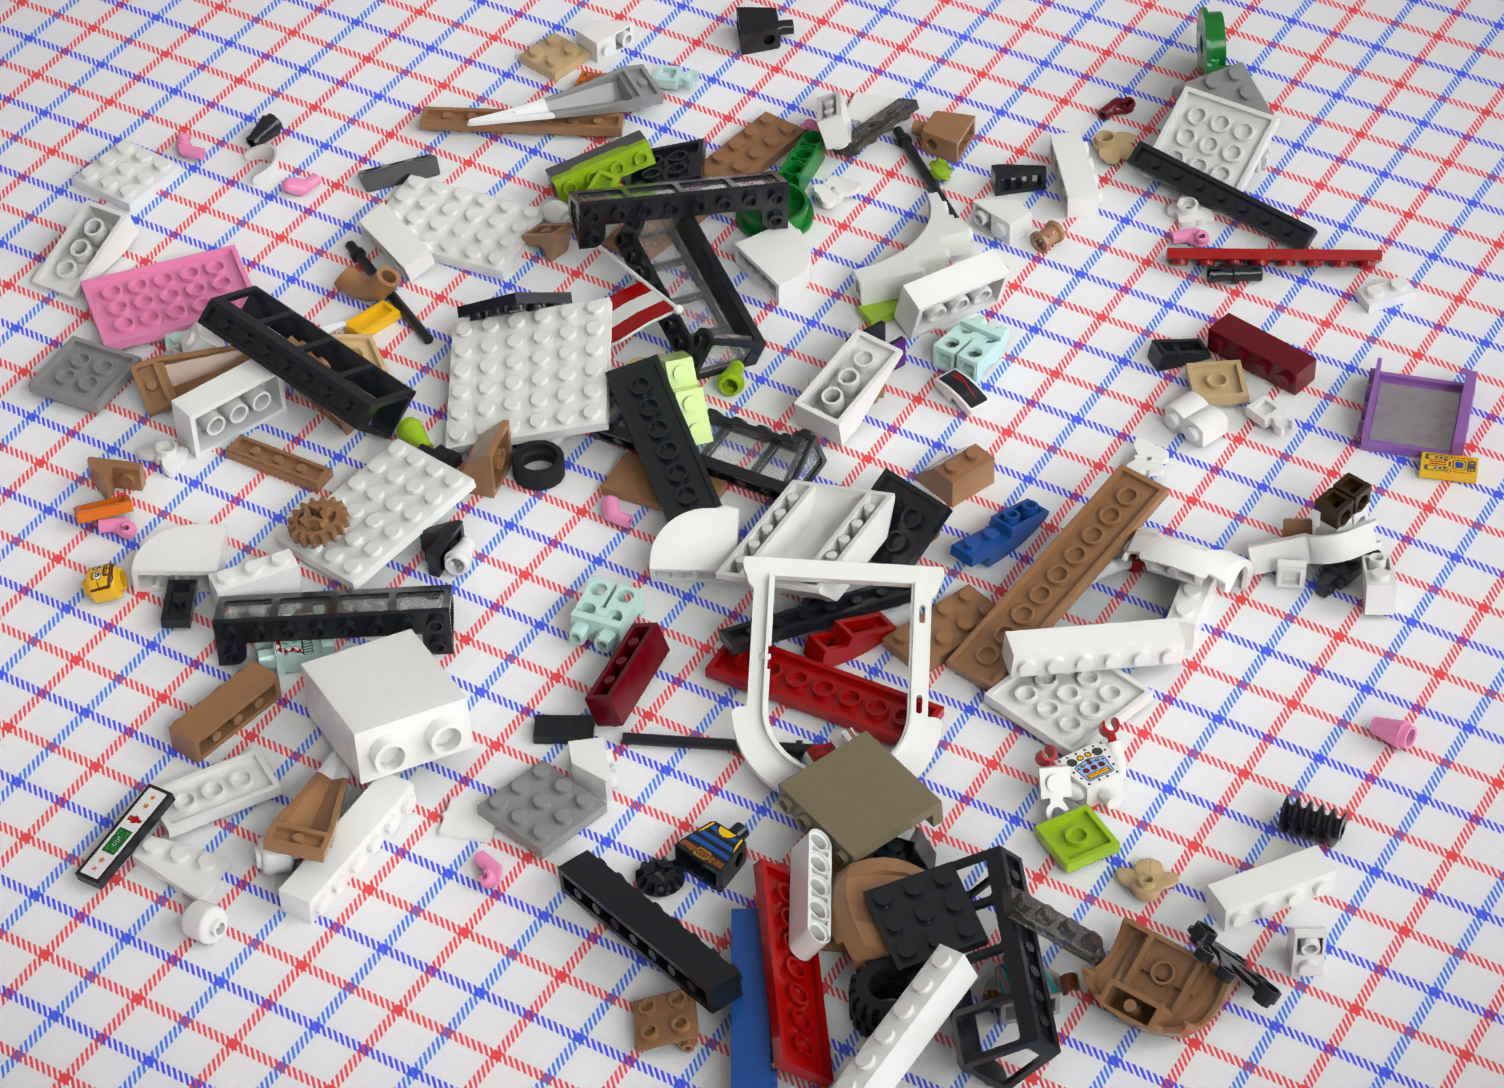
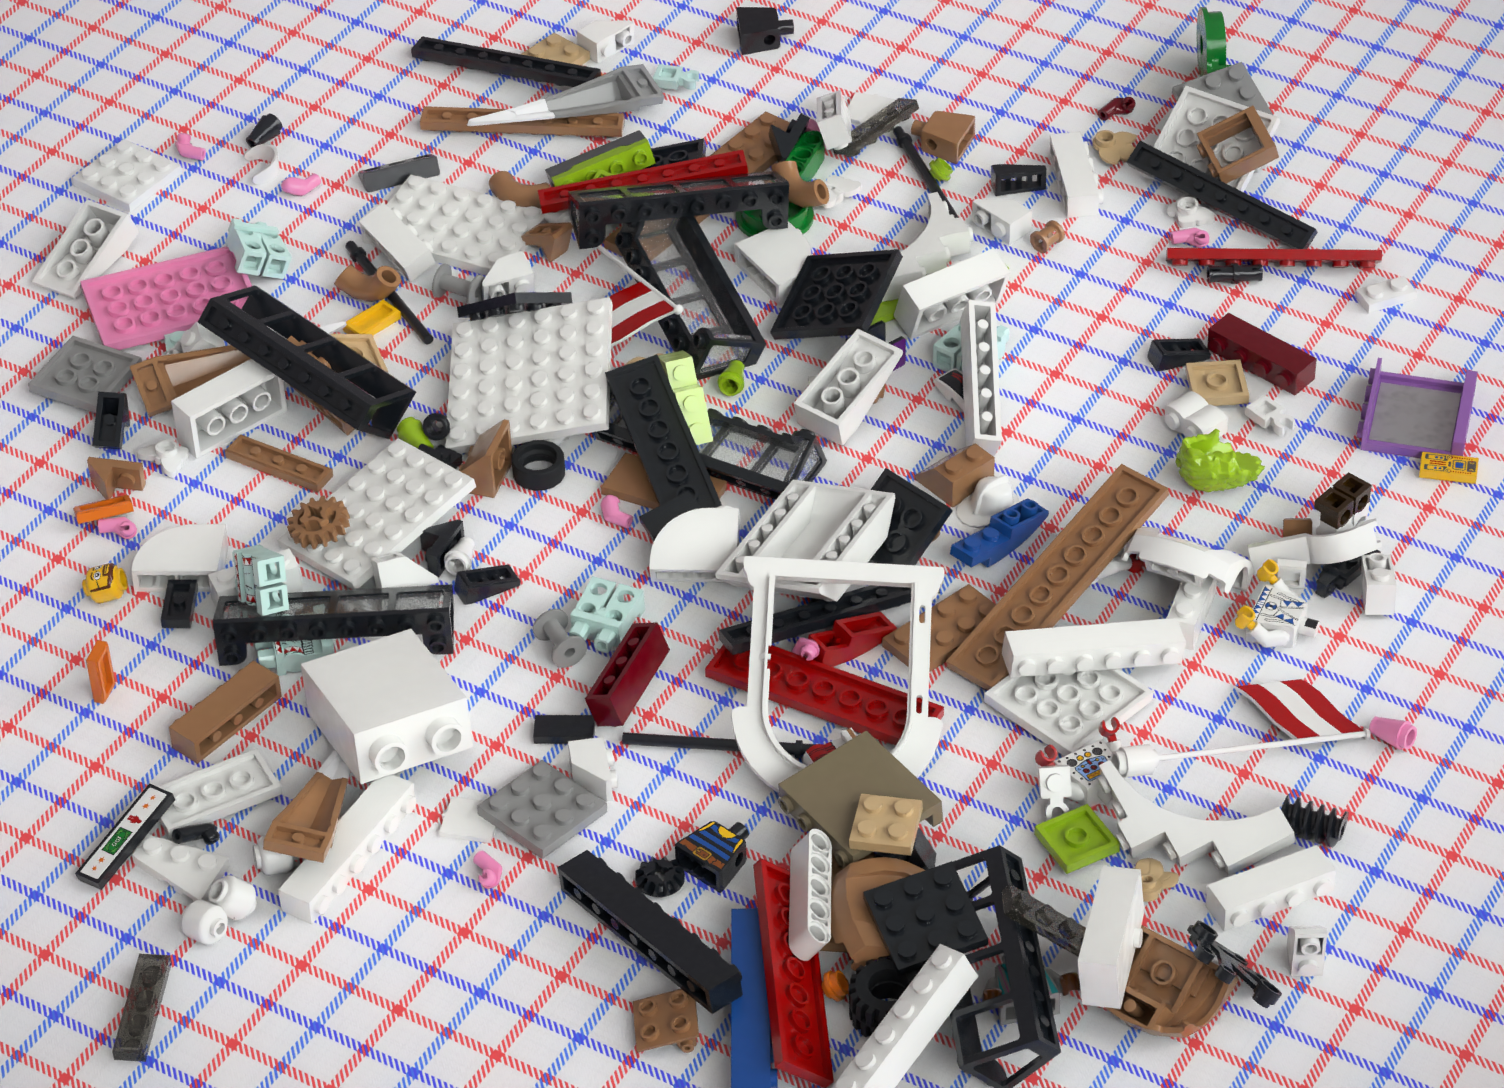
white animal [1126,436,1169,477] -> none
none -> orange tile [86,640,116,704]
none -> black slope [92,391,130,449]
none -> clear smoke plate [112,954,172,1062]
none -> black arm [172,823,220,845]
none -> white head [209,875,257,921]
none -> light aqua hips [225,218,292,279]
none -> light aqua hips [232,544,289,616]
none -> white slope [370,551,439,588]
none -> black plate [411,36,601,87]
none -> black cone [423,413,450,441]
none -> light grey piece [432,264,485,304]
none -> black slope [454,564,521,605]
none -> white slope [482,251,534,301]
none -> medium nougat cylinder [489,171,550,209]
none -> light grey piece [533,609,587,668]
none -> red plate [538,149,748,214]
none -> black tile [639,490,700,542]
none -> black slope [768,113,810,162]
none -> black plate [770,249,903,340]
none -> medium nougat cylinder [771,161,829,208]
none -> bright pink arm [791,638,820,661]
none -> orange plate [822,970,849,1002]
none -> tan plate [849,794,923,856]
none -> white piece [957,475,1019,527]
none -> white brick [960,300,1002,457]
none -> white brick [1077,865,1144,1009]
none -> white arch [1097,760,1295,876]
none -> flag [1111,679,1371,778]
none -> lime hair [1175,429,1265,492]
none -> medium nougat window [1196,106,1279,184]
none -> torso [1235,559,1320,648]

